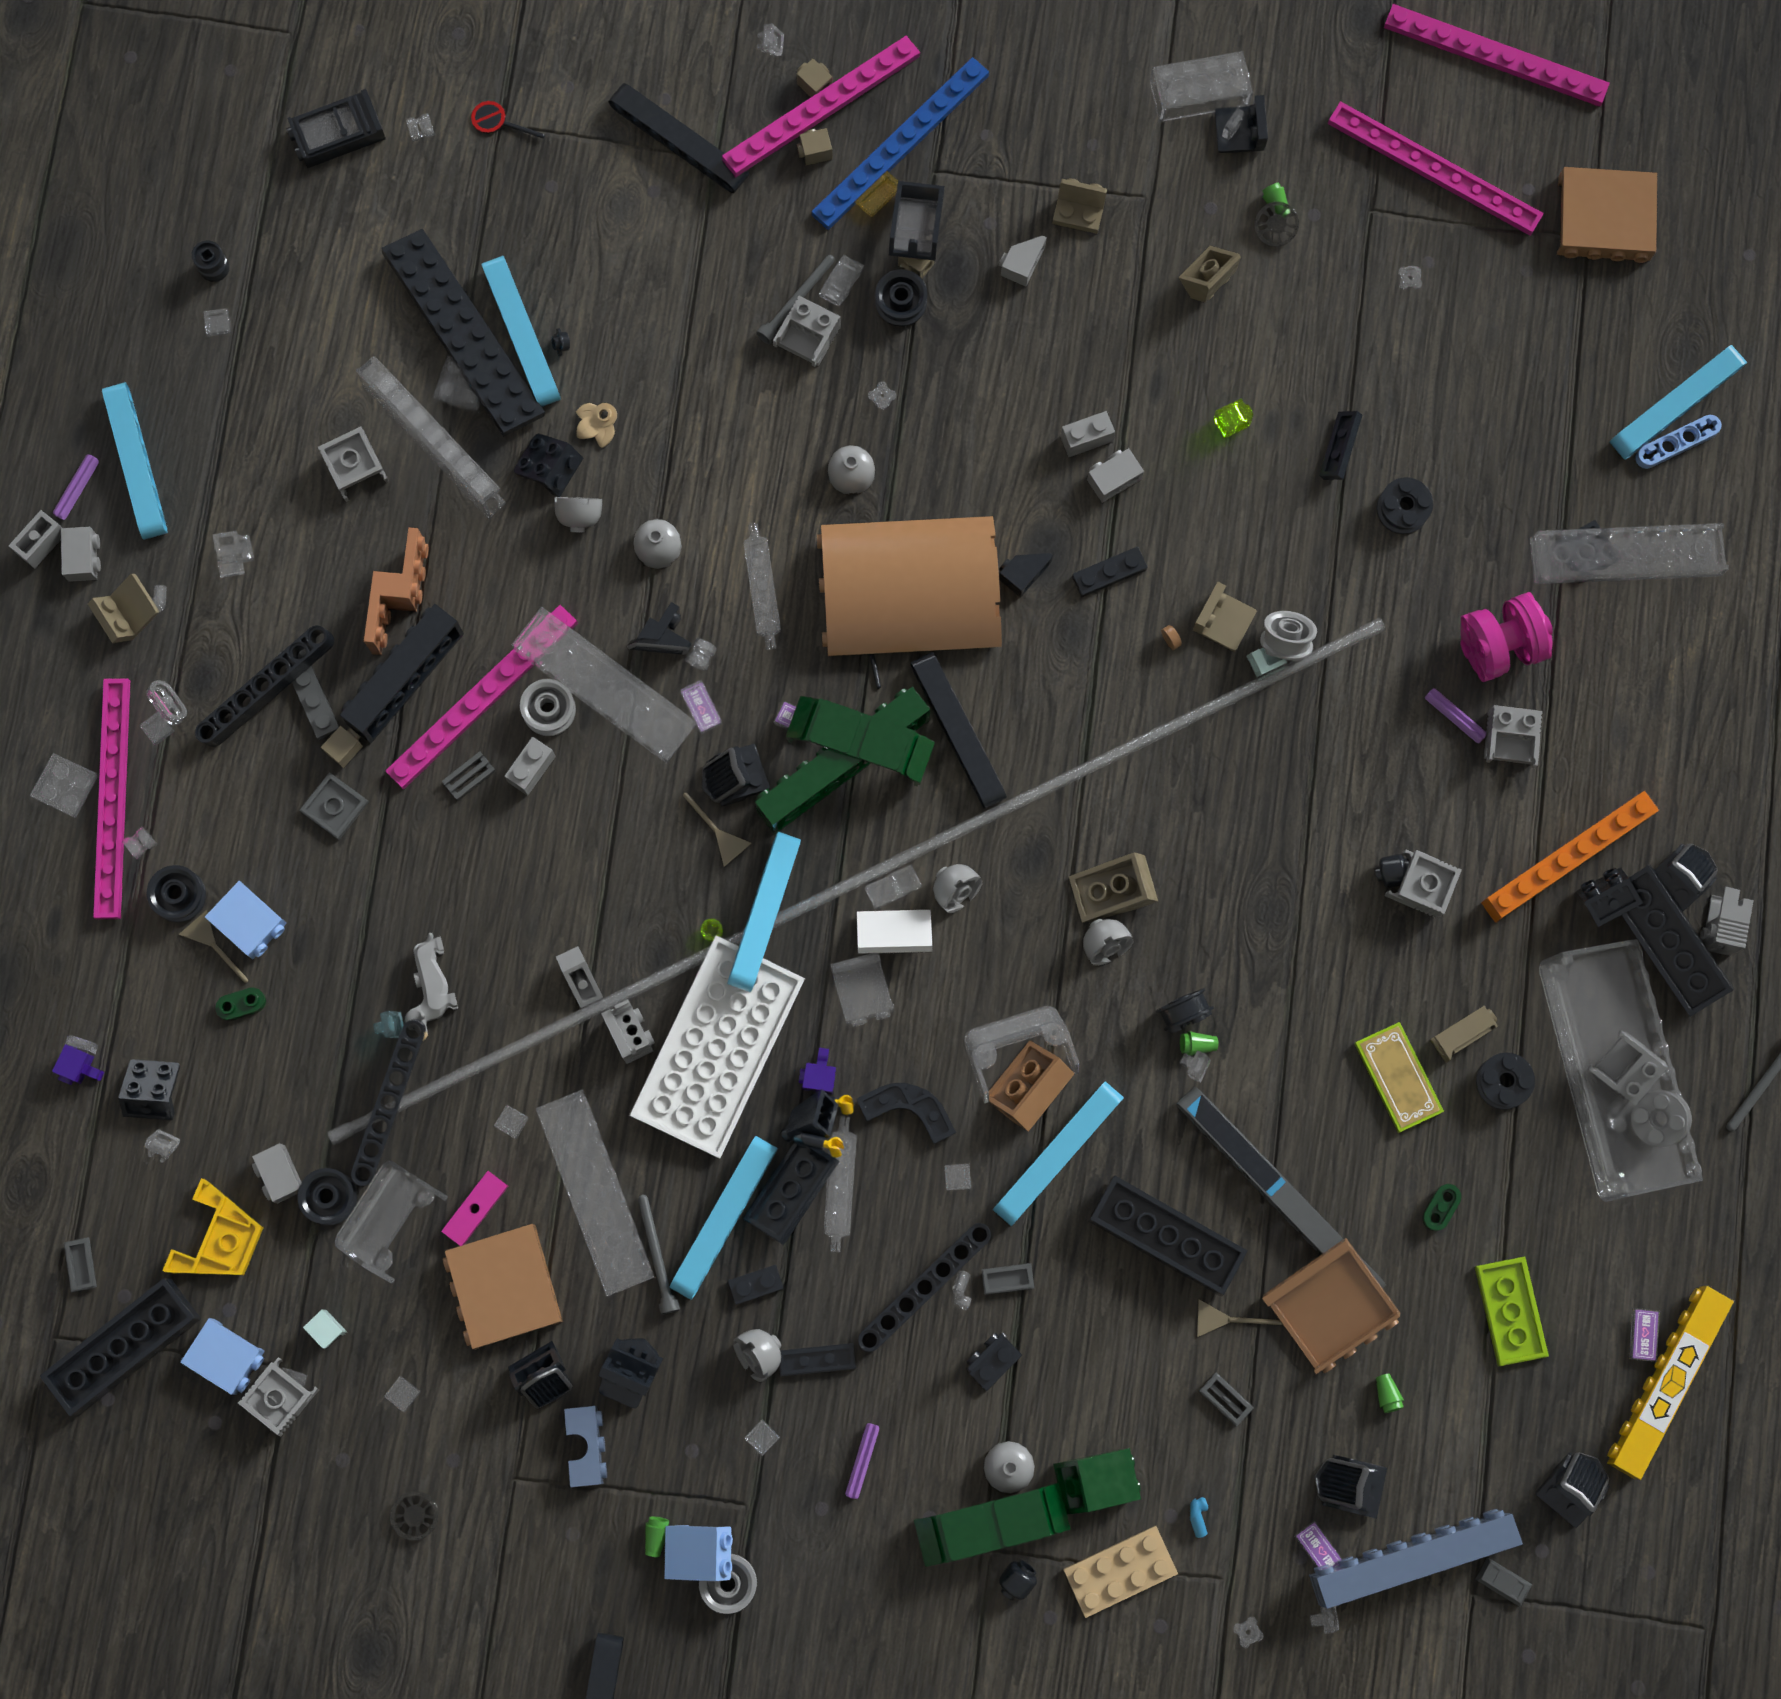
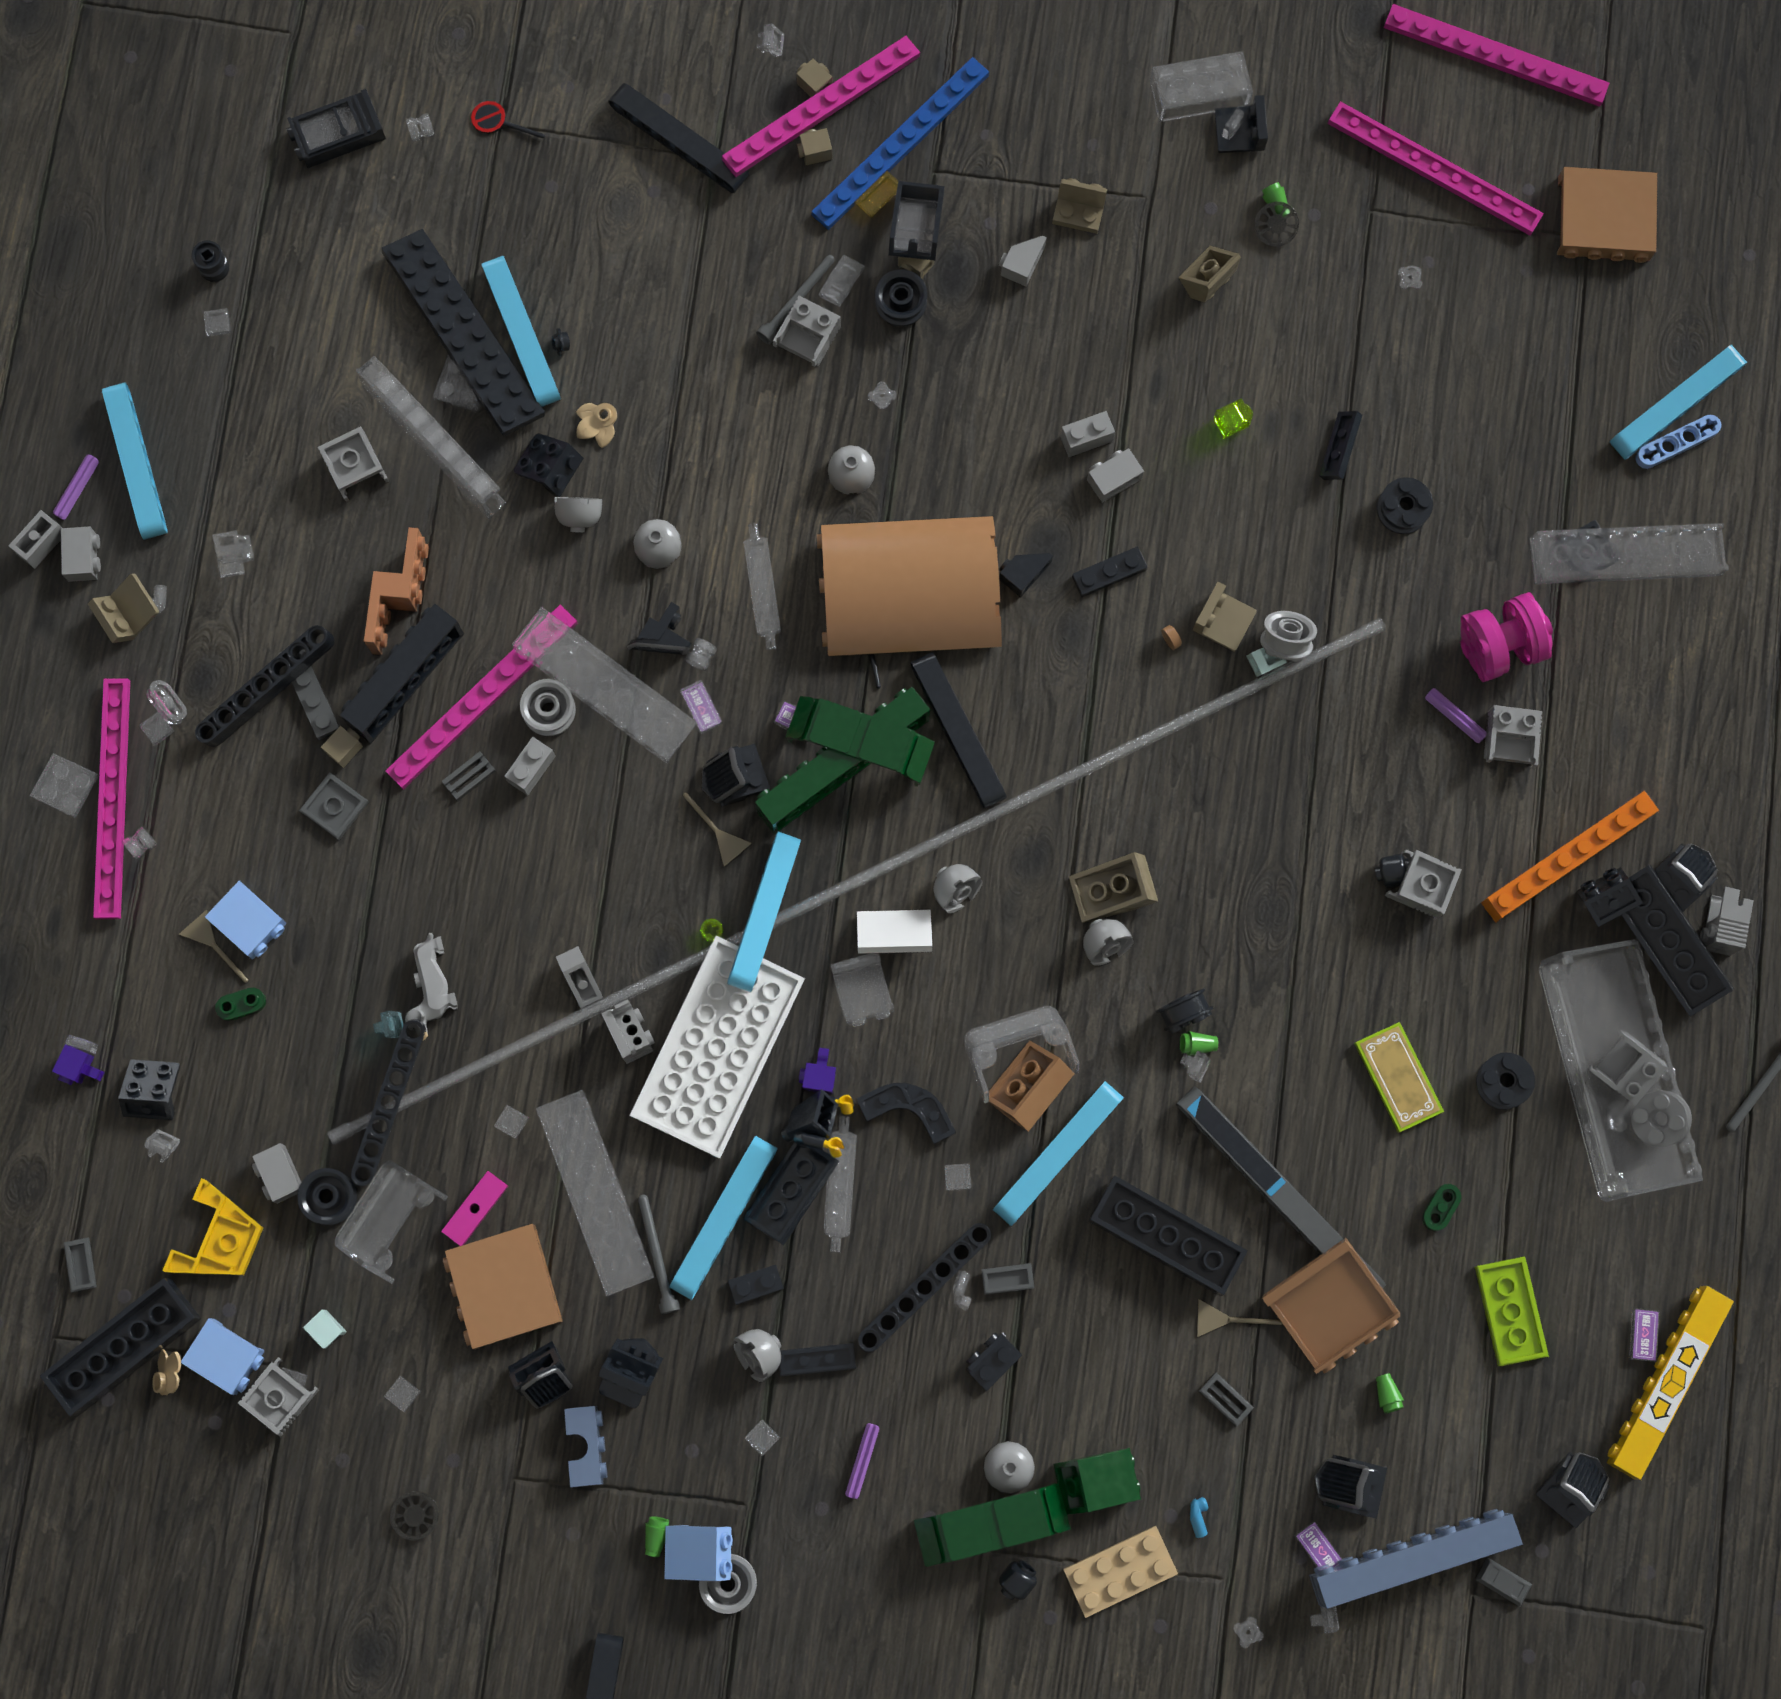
black wheel [147,865,206,922] -> none
clear slope [865,865,922,910] -> none
dark tan window [1430,1006,1498,1063] -> none
none -> tan plate [153,1349,181,1395]

